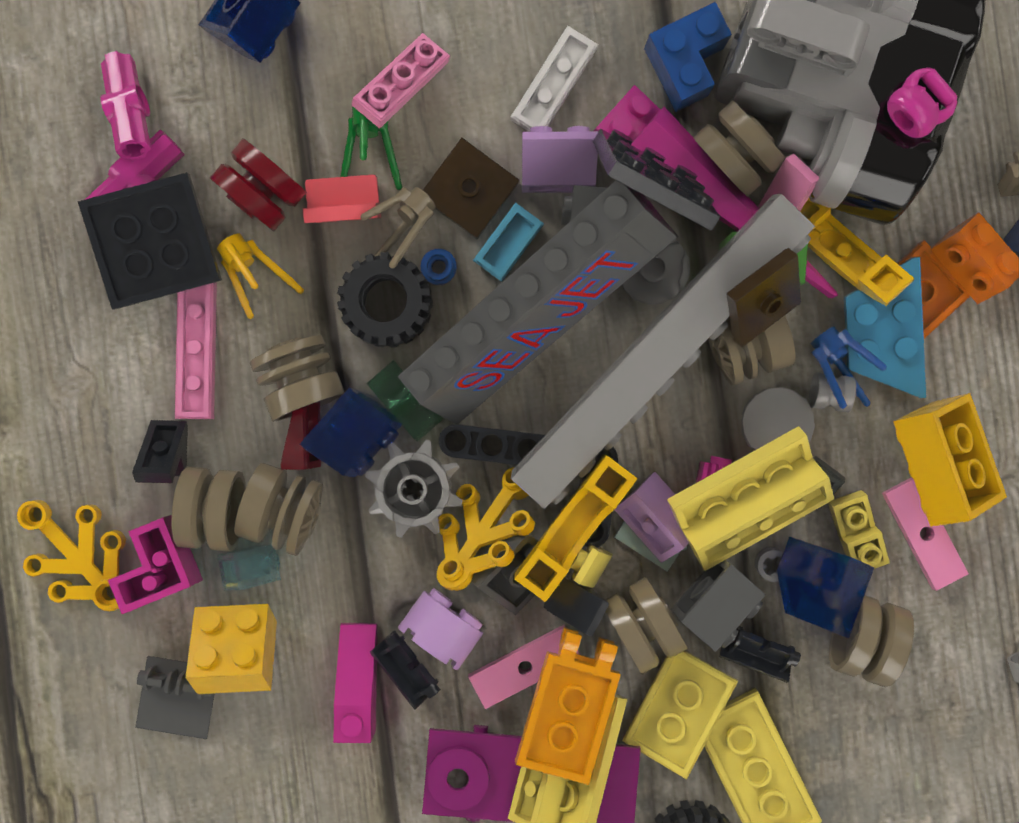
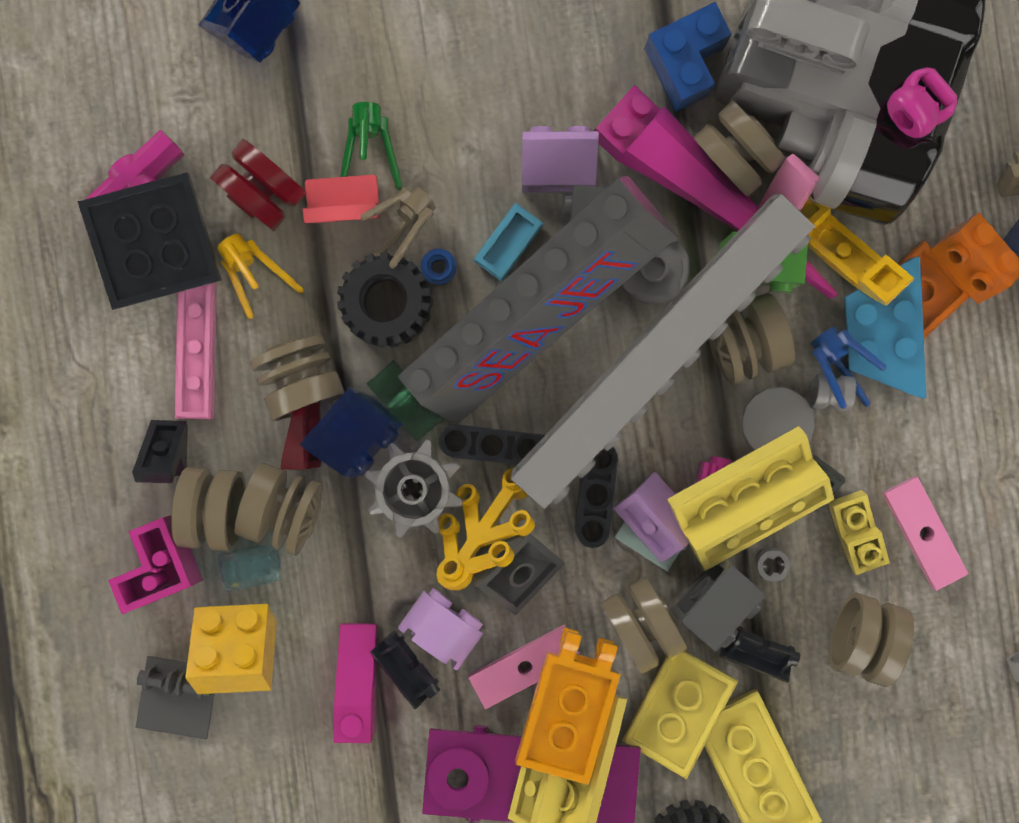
yellow plant [17,500,126,611] -> none
dark pink piece [100,51,151,161] -> none
bright pink tile [352,33,450,129] -> none
dark brown plate [423,137,520,239] -> none
white tile [511,26,598,132] -> none
yellow arch [514,454,638,602] -> none
black slope [544,577,609,637] -> none
light yellow slope [570,544,613,588] -> none
plate [593,128,720,231] -> none
dark brown plate [726,248,801,347] -> none
clear blue slope [777,536,874,638] -> none
yellow brick [893,393,1007,527] -> none

